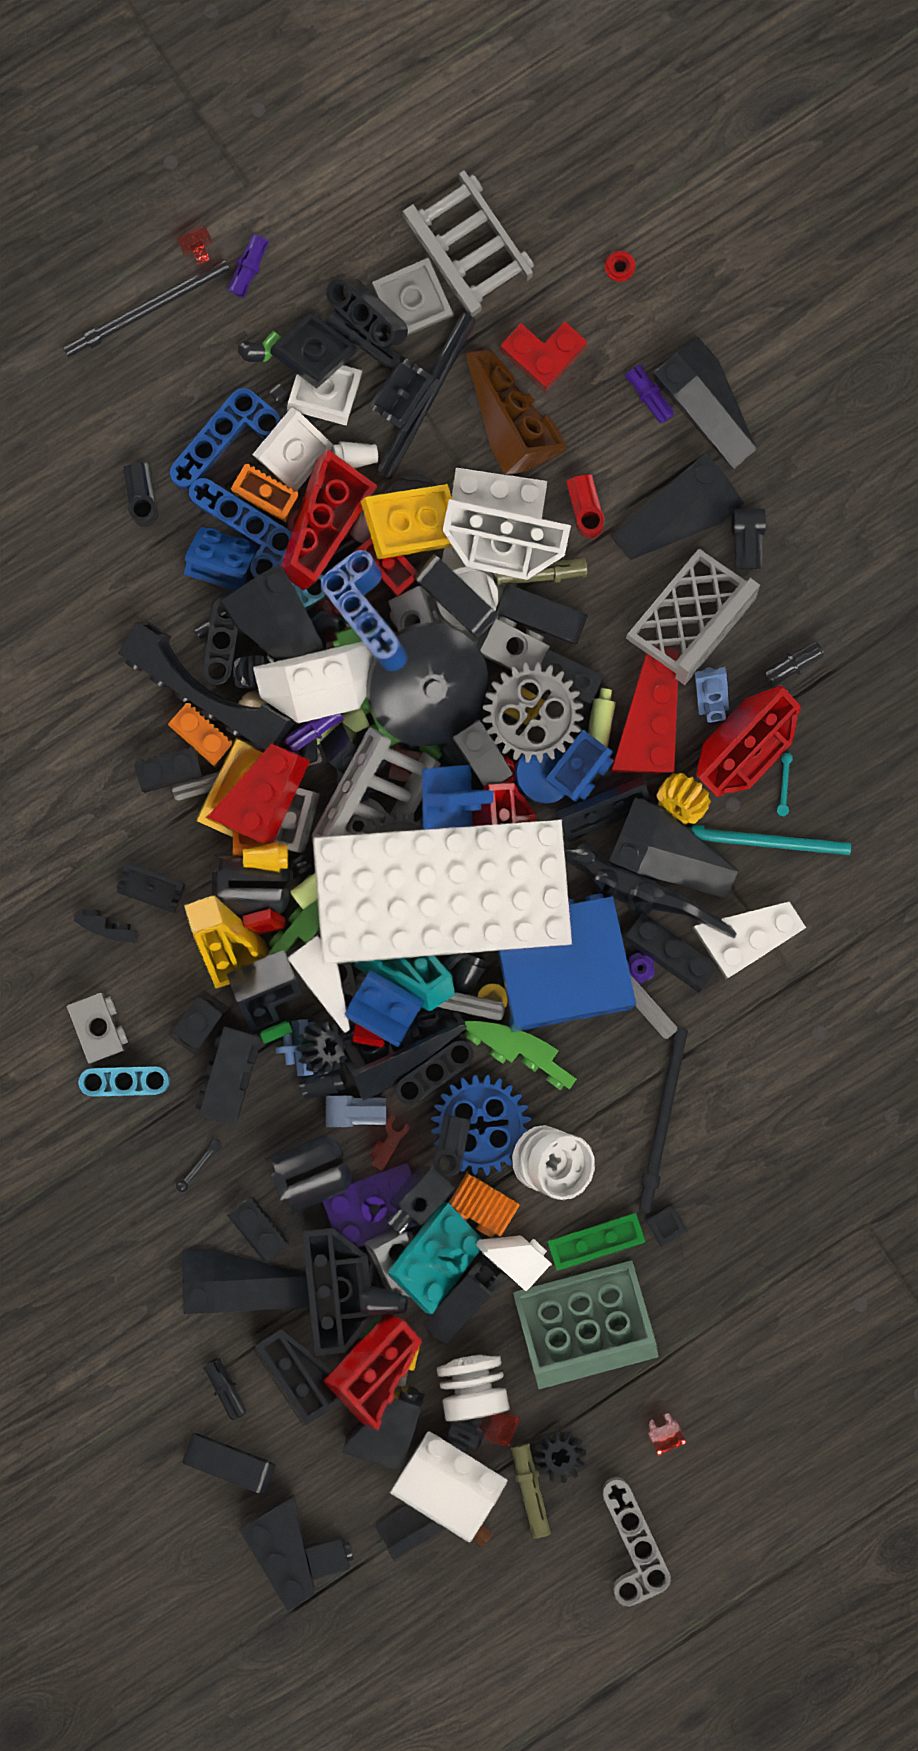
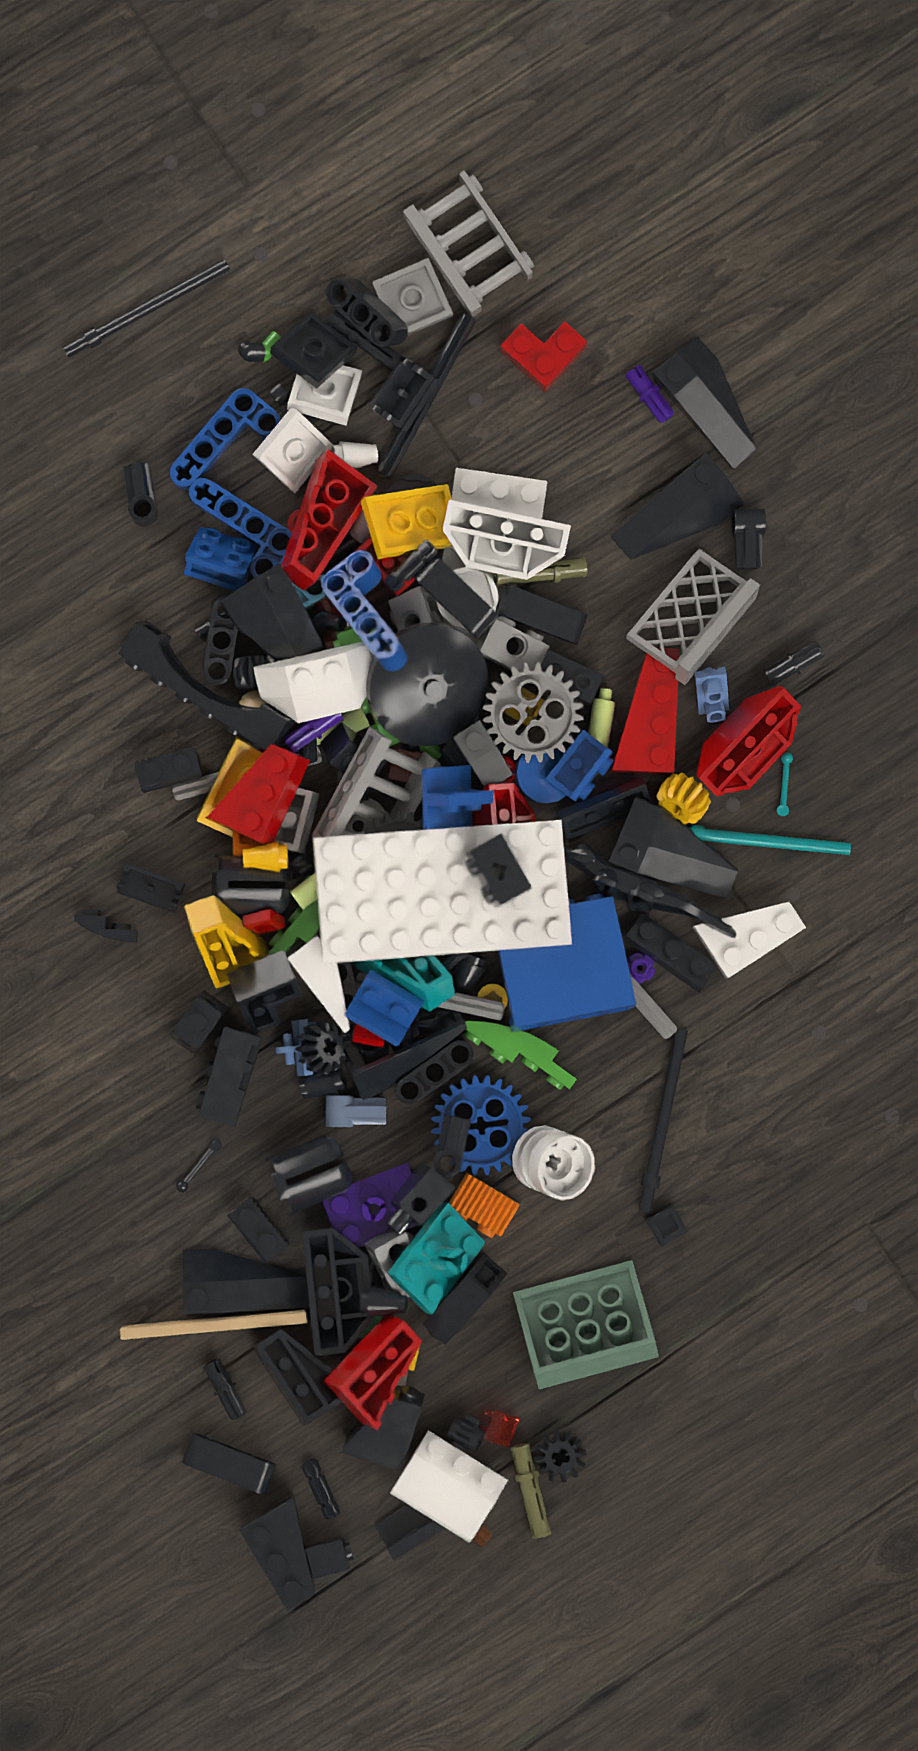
light grey brick [67,993,128,1064] -> none
medium azure beam [78,1067,170,1096] -> none
orange brick [168,703,234,768] -> none
clear red tile [177,226,212,264] -> none
dark purple pin [227,234,270,298] -> none
orange brick [231,463,300,523] -> none
green tile [260,1017,293,1044] -> none
clear red plate [370,1115,409,1171] -> none
white wheel [437,1355,509,1421] -> none
reddish brown wedge [466,350,568,475] -> none
white slope [475,1235,551,1291] -> none
green plate [547,1212,646,1271] -> none
red piece [566,474,604,539] -> none
light grey beam [602,1477,671,1606] -> none
red plate [605,251,635,282] -> none
clear red tile [648,1414,686,1455] -> none
none -> tan tile [120,1309,308,1340]
none -> black axle [302,1460,340,1520]
none -> black axle [385,540,438,592]
none -> black brick [465,833,532,908]

